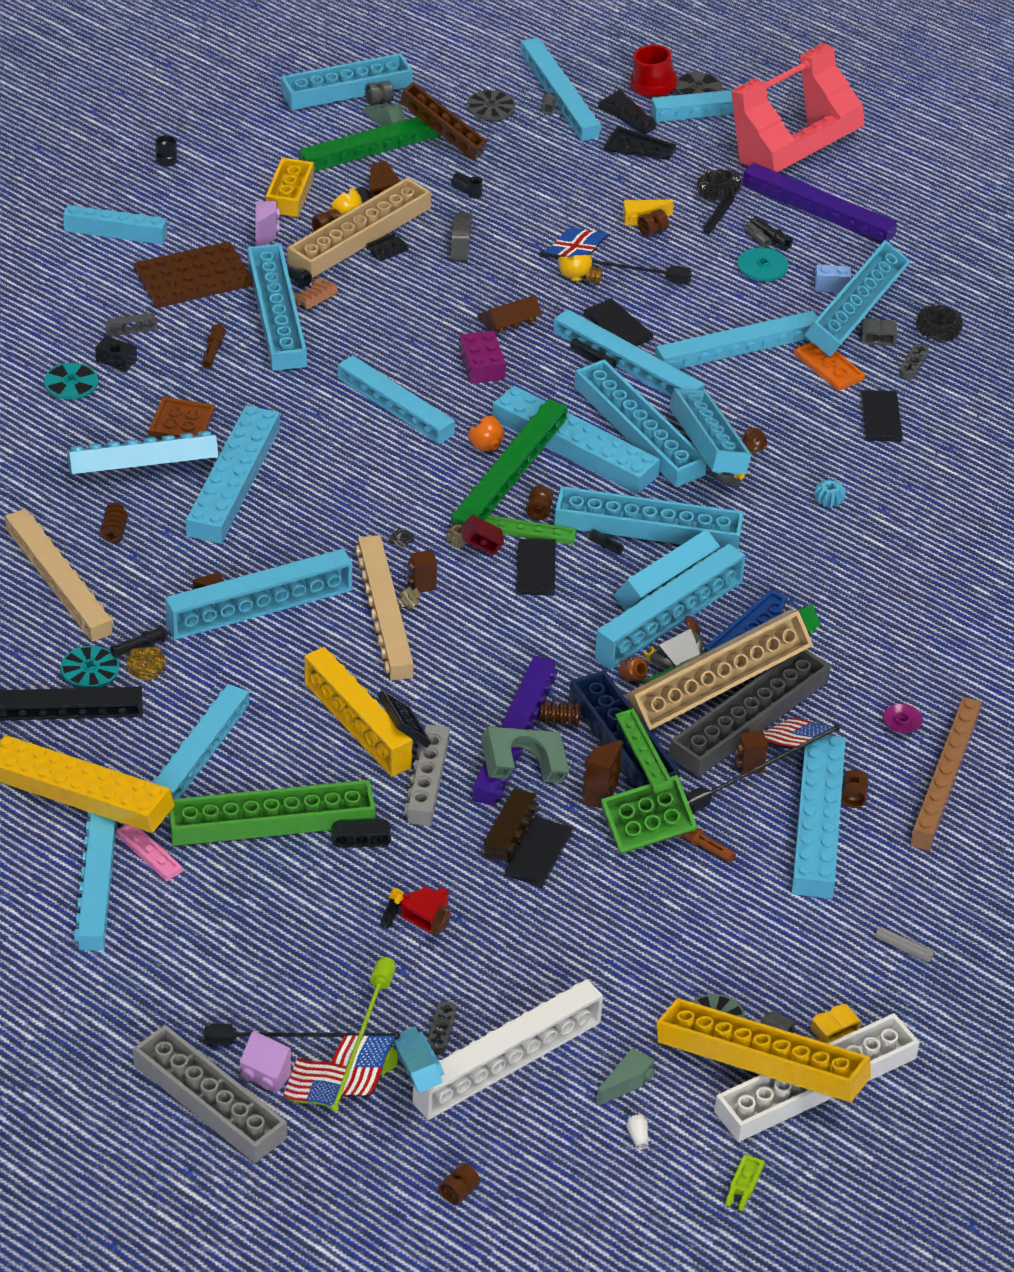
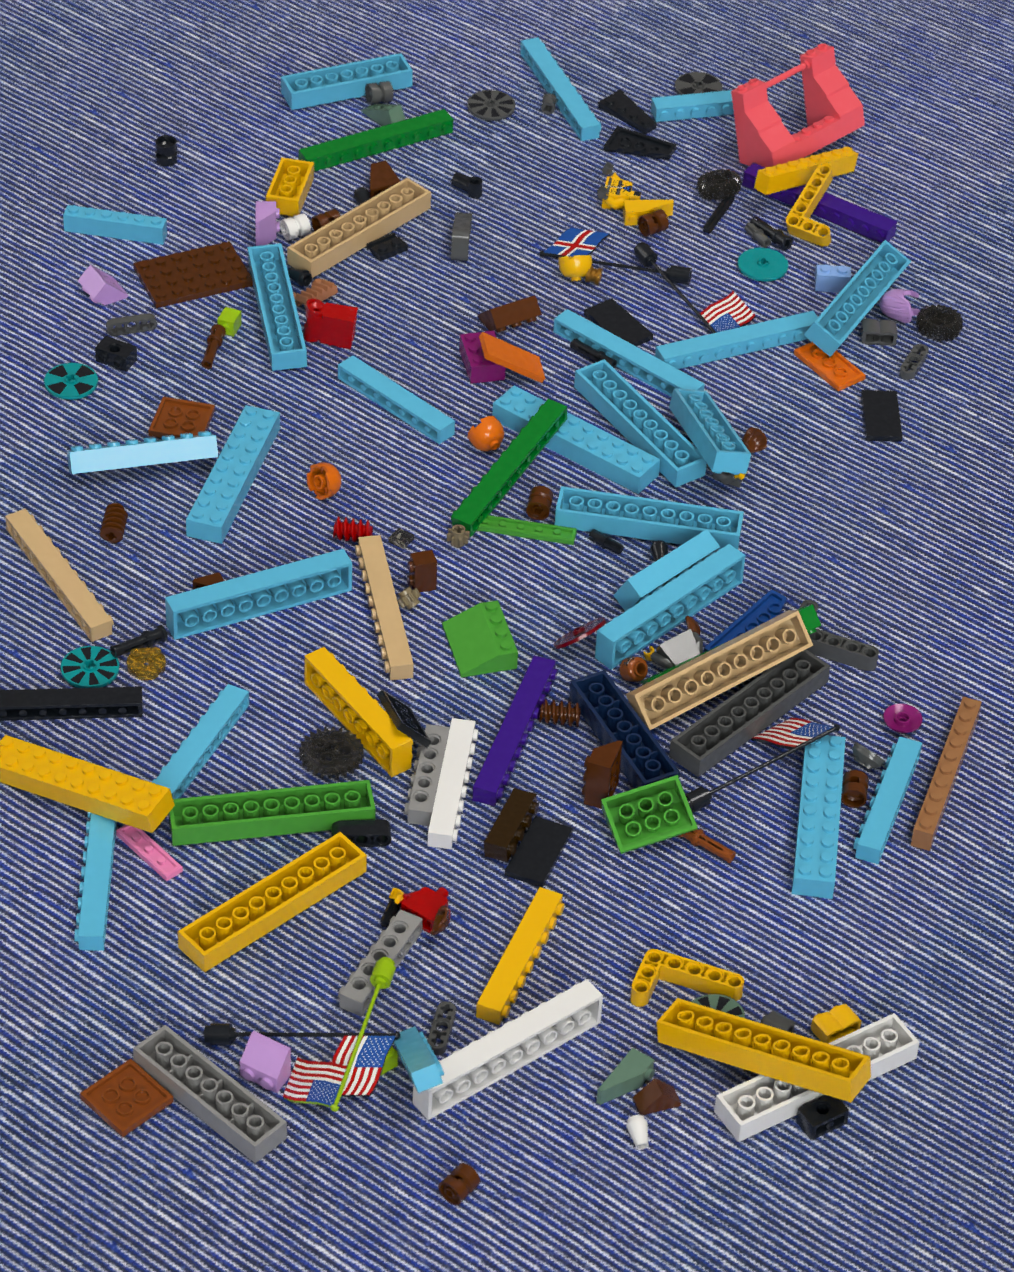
yellow cylinder [329,188,363,216] -> none
reddish brown brick [400,82,488,161] -> none
dark red brick [461,514,504,555] -> none
sand green arch [481,726,569,783] -> none
black tile [517,539,556,596] -> none
bright green tile [615,708,674,793] -> none
red piece [630,44,678,97] -> none
lime hinge [725,1154,765,1211] -> none
reddish brown brick [734,731,768,775] -> none
medium azure gear [814,479,846,508] -> none
light grey axle [875,927,934,962] -> none
none -> lavender slope [78,265,129,305]
none -> dark orange plate [80,1059,174,1137]
none -> yellow brick [178,832,367,972]
none -> lime brick [217,307,242,337]
none -> white wheel [280,213,311,241]
none -> clear smoke gear [299,727,364,779]
none -> red piece [303,299,358,350]
none -> orange cylinder [306,462,341,500]
none -> red piece [333,516,373,542]
none -> light grey brick [338,909,423,1017]
none -> white brick [428,718,478,849]
none -> bright green slope [442,600,518,678]
none -> yellow brick [476,887,565,1025]
none -> orange tile [479,332,545,383]
none -> dark red piece [554,618,606,649]
none -> torso [597,162,641,210]
none -> yellow beam [630,949,744,1007]
none -> reddish brown slope [633,1078,681,1115]
none -> flag [634,242,755,333]
none -> black cone [650,540,668,562]
none -> yellow brick [754,146,858,195]
none -> yellow beam [786,163,833,247]
none -> black brick [796,1095,849,1140]
none -> dark grey beam [799,600,879,671]
none -> dark grey piece [852,741,886,770]
none -> medium azure brick [853,737,922,865]
none -> lavender hair [879,289,920,323]

